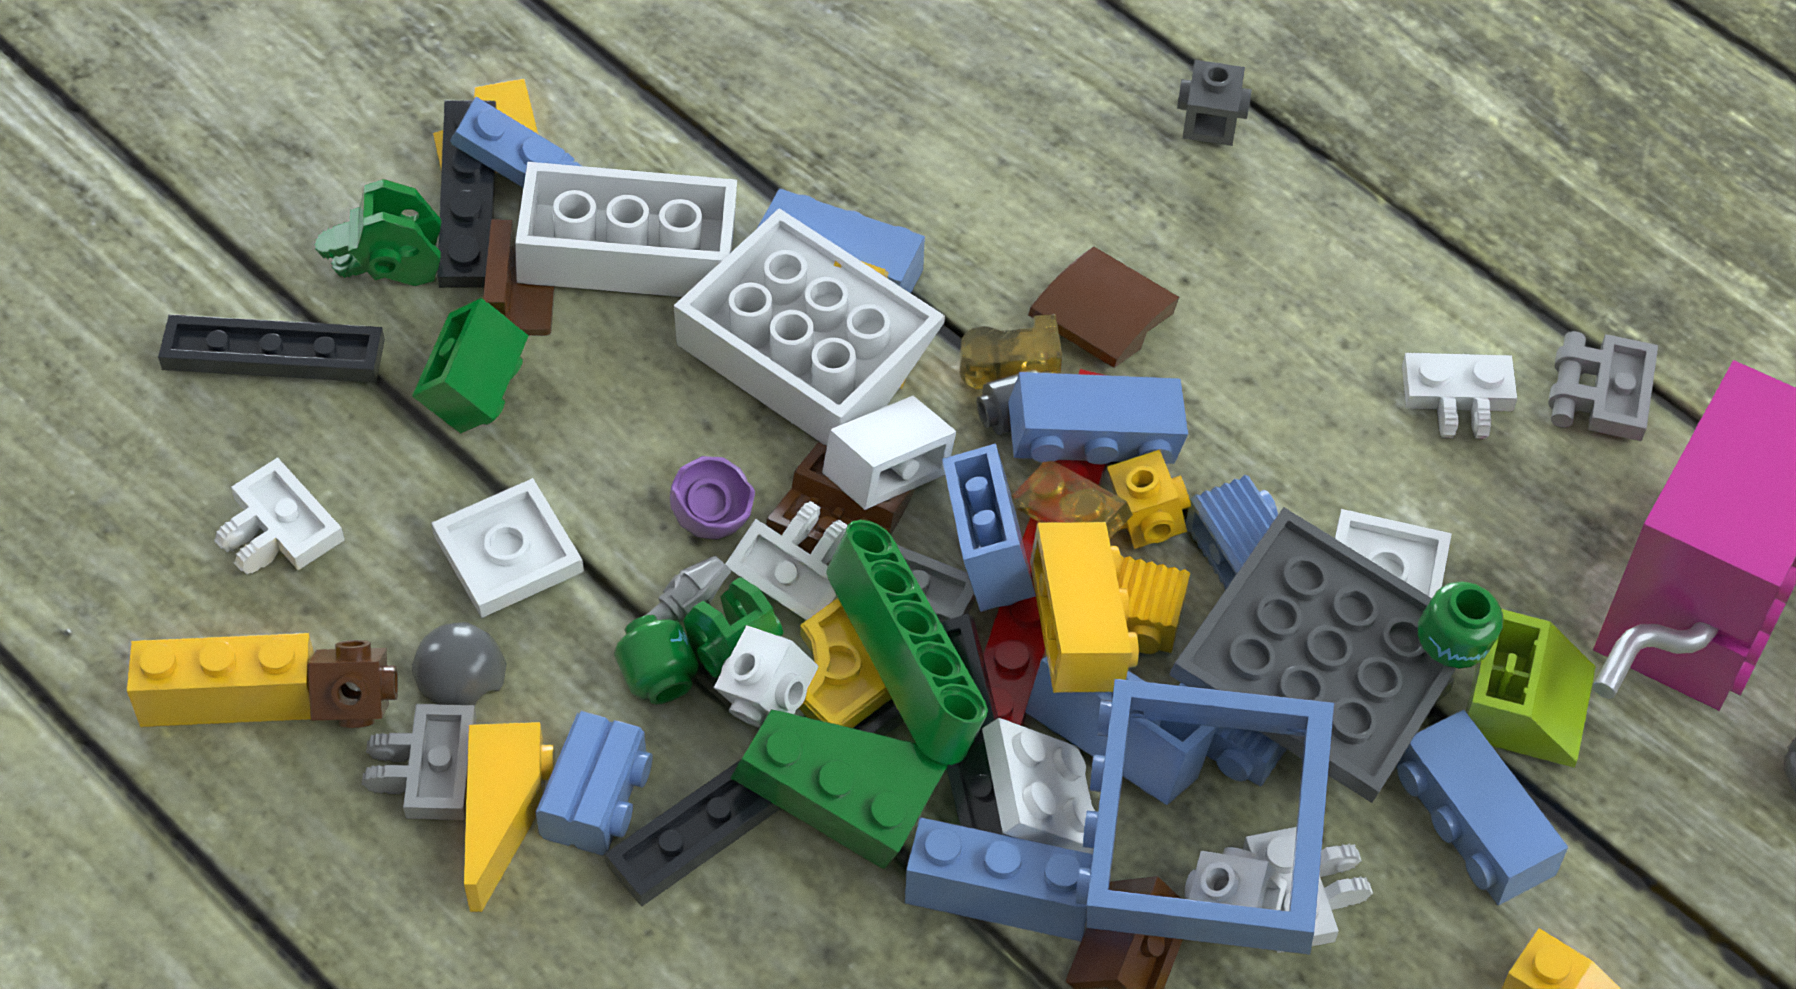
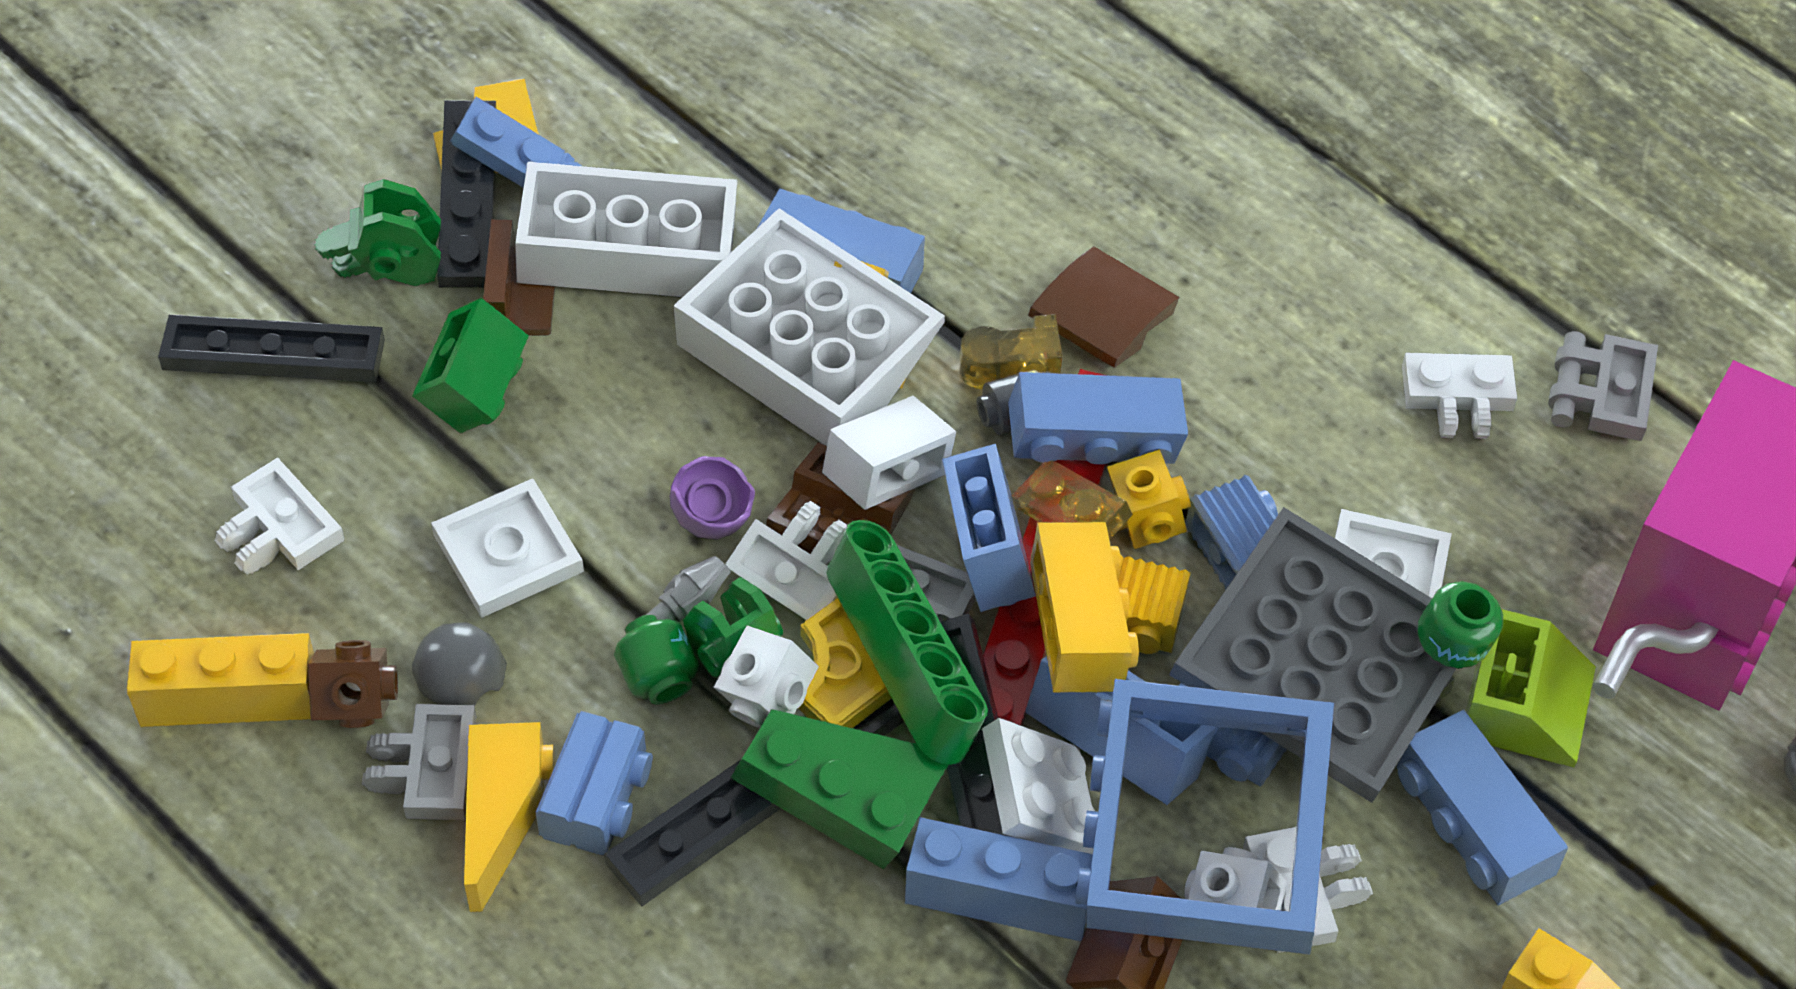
dark grey brick [1177,60,1252,146] -> none

